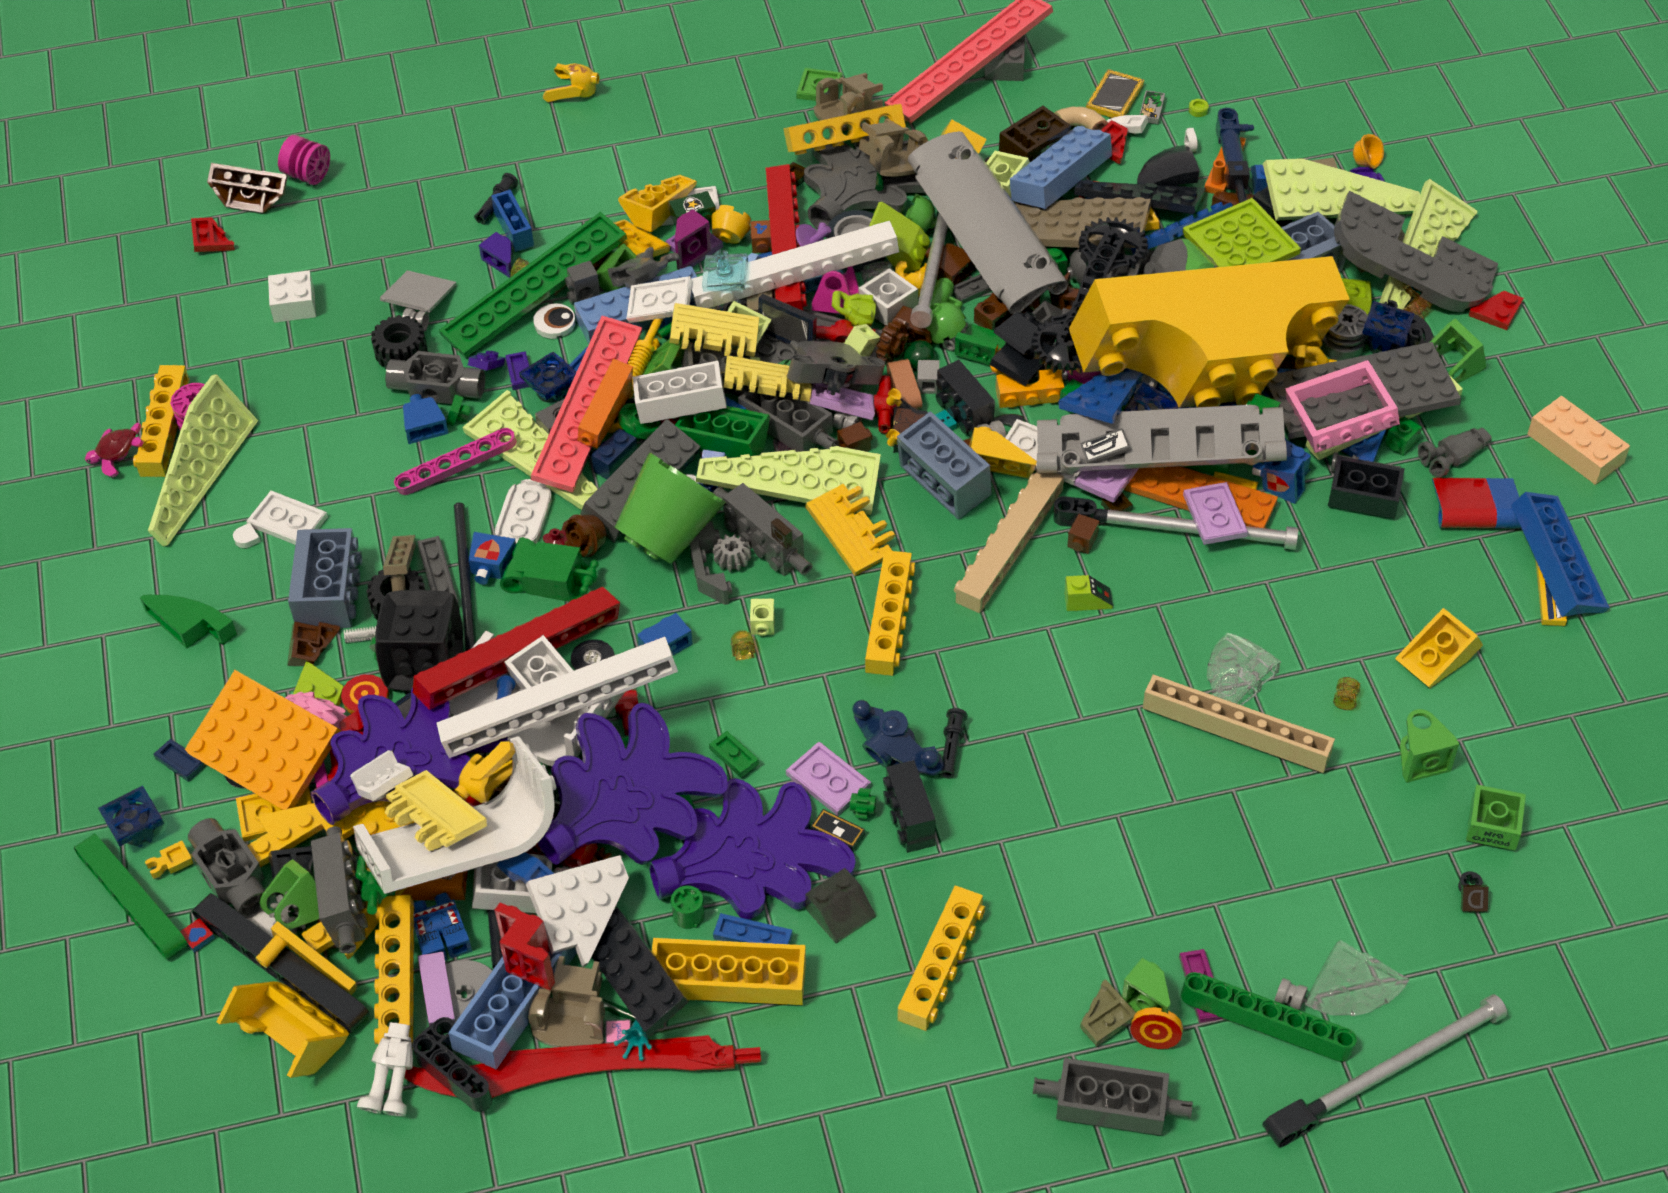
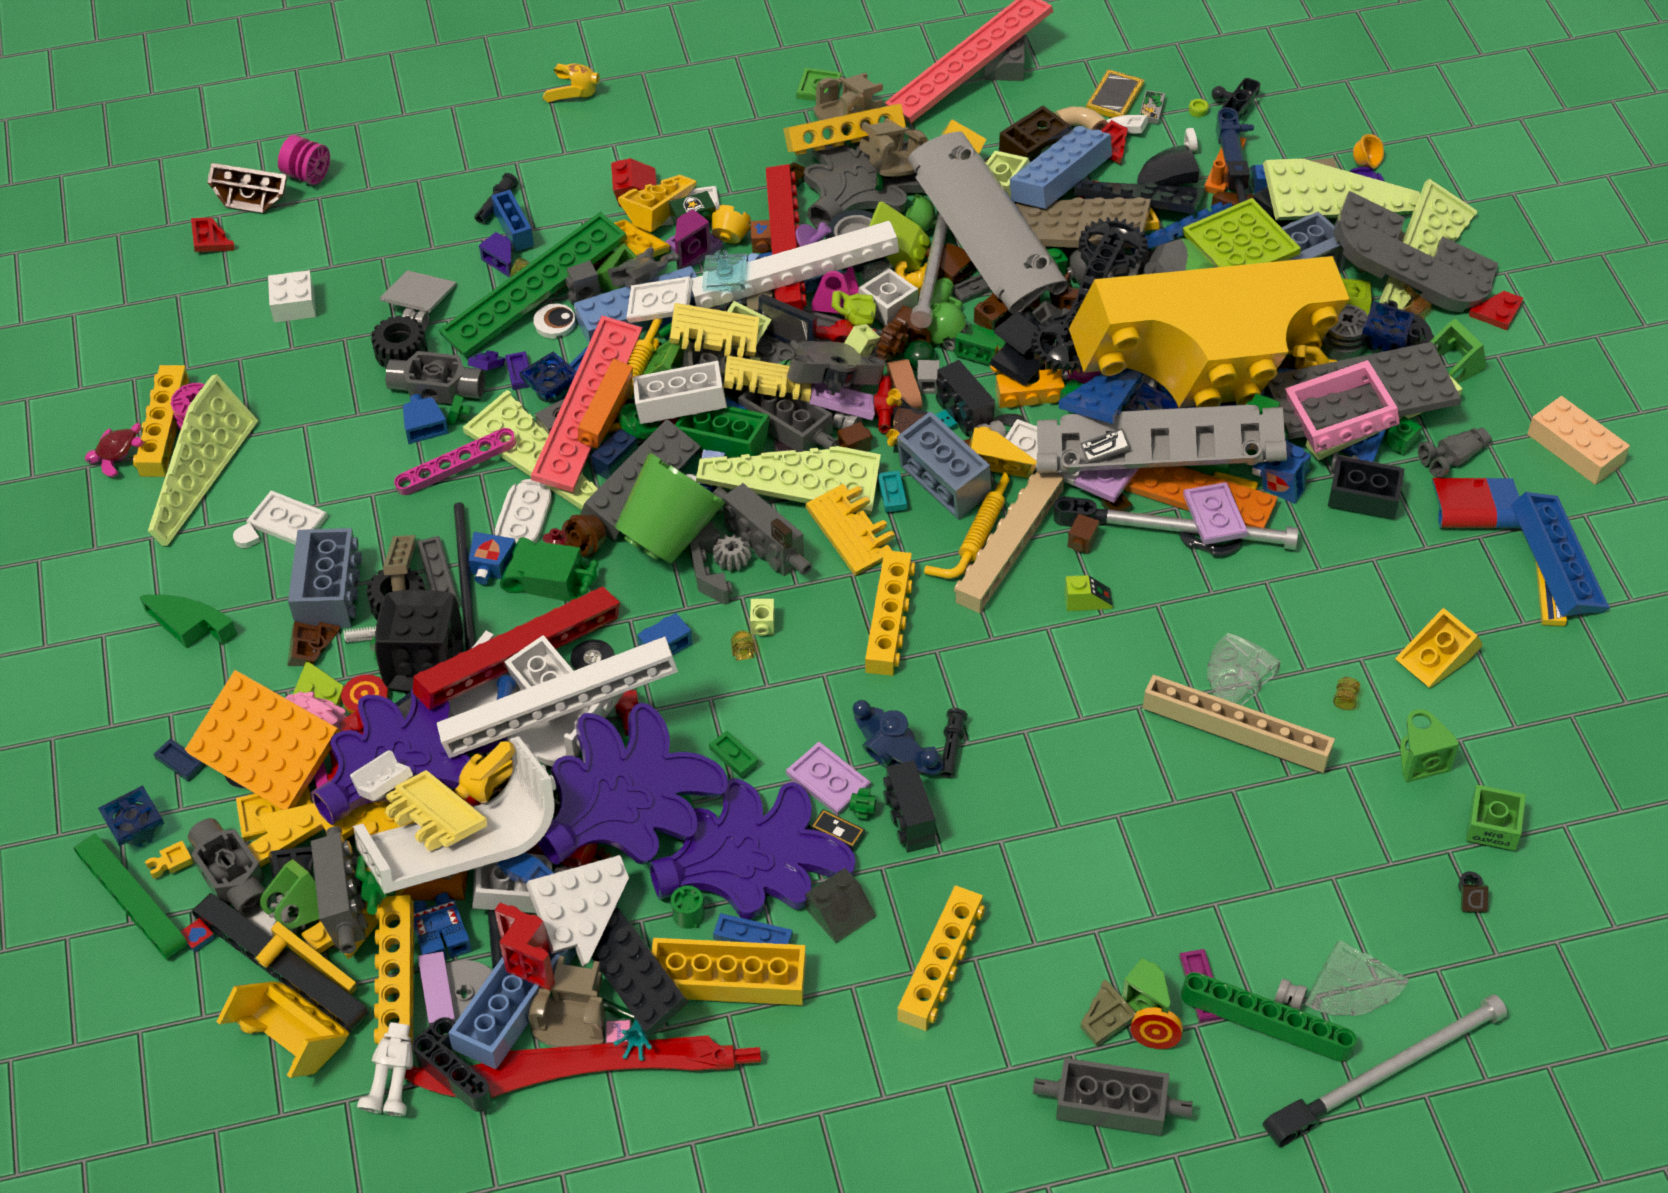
none -> red slope [611,158,657,207]
none -> teal plate [878,471,907,512]
none -> yellow piece [924,471,1009,579]
none -> black piece [1179,532,1243,556]
none -> black piece [1211,78,1260,119]

